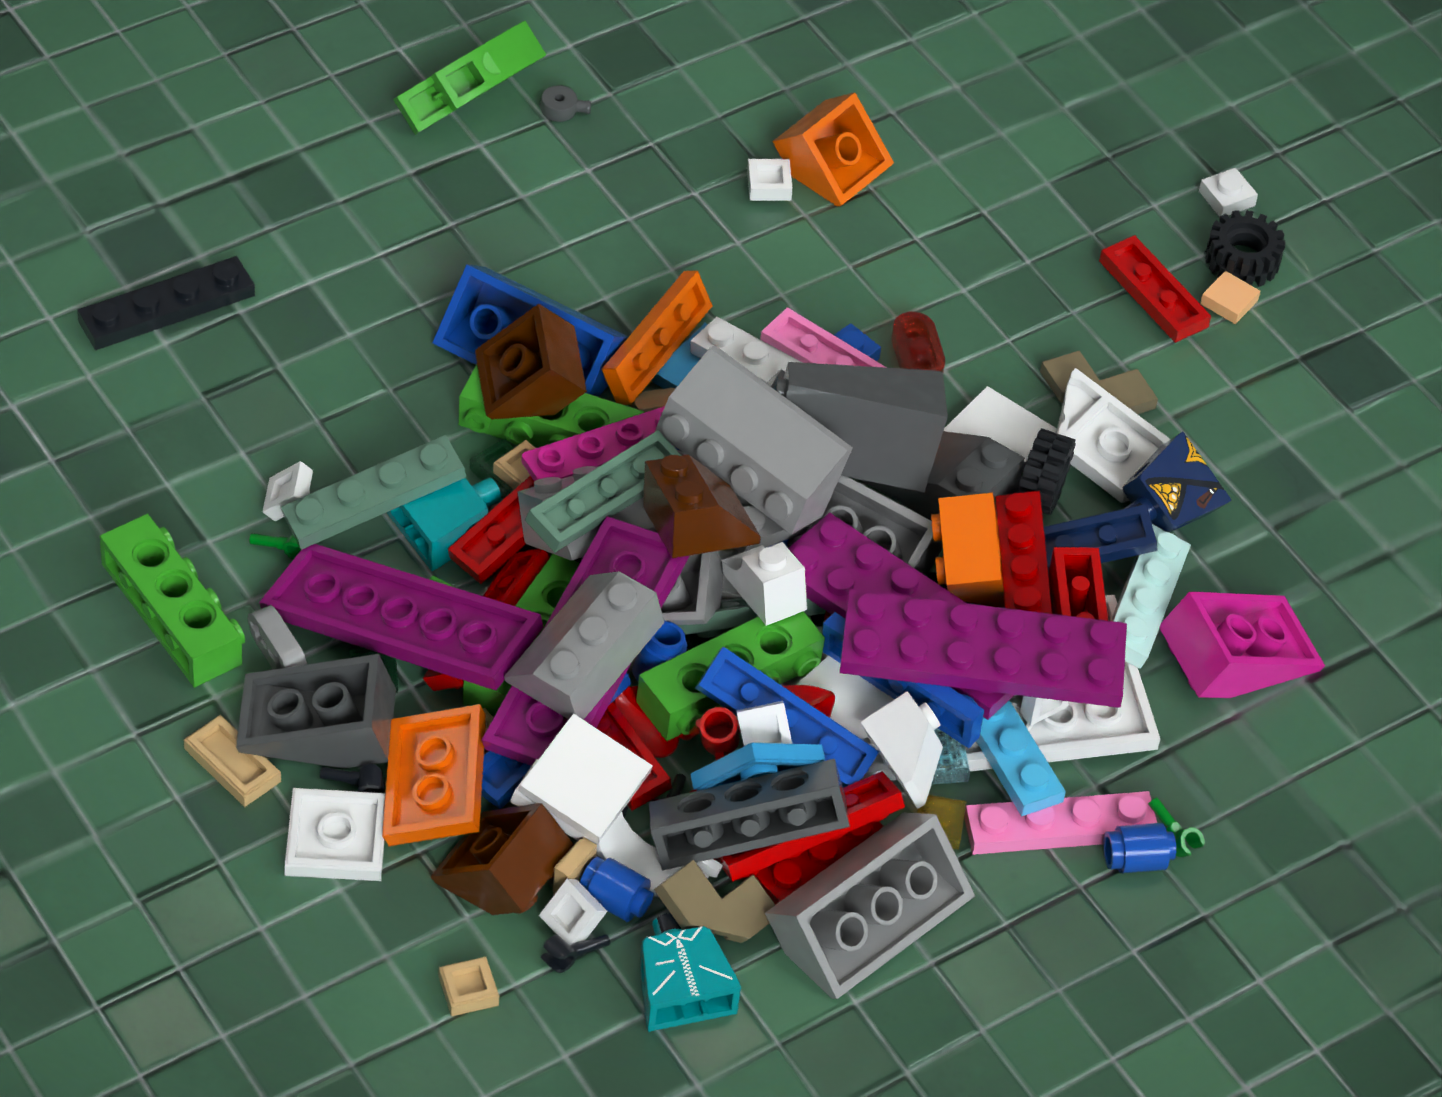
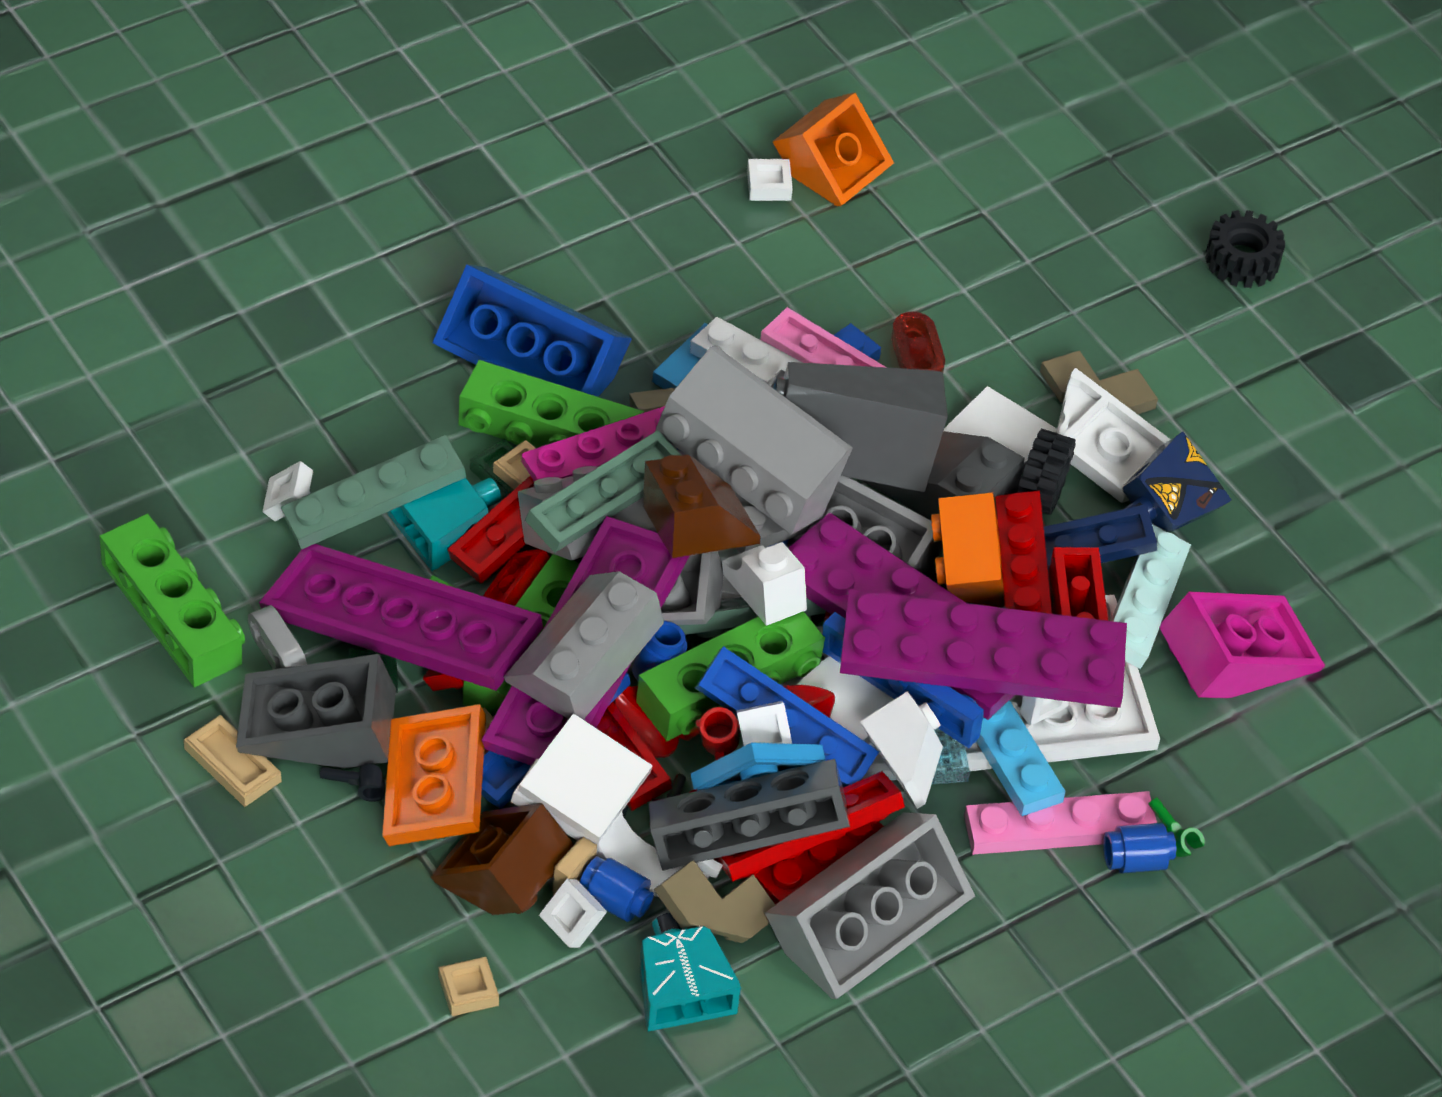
black plate [77,256,255,350] -> none
green hand [249,533,301,560] -> none
white tile [285,788,386,881] -> none
bright green slope [393,20,546,135] -> none
reddish brown slope [475,304,587,420] -> none
dark grey piece [540,85,591,122] -> none
black hand [541,934,610,973] -> none
orange plate [602,270,713,405] -> none
clear yellow plate [917,795,966,850] -> none
red plate [1099,235,1211,343] -> none
white plate [1199,168,1258,217] -> none
light nougat tile [1200,271,1260,324] -> none

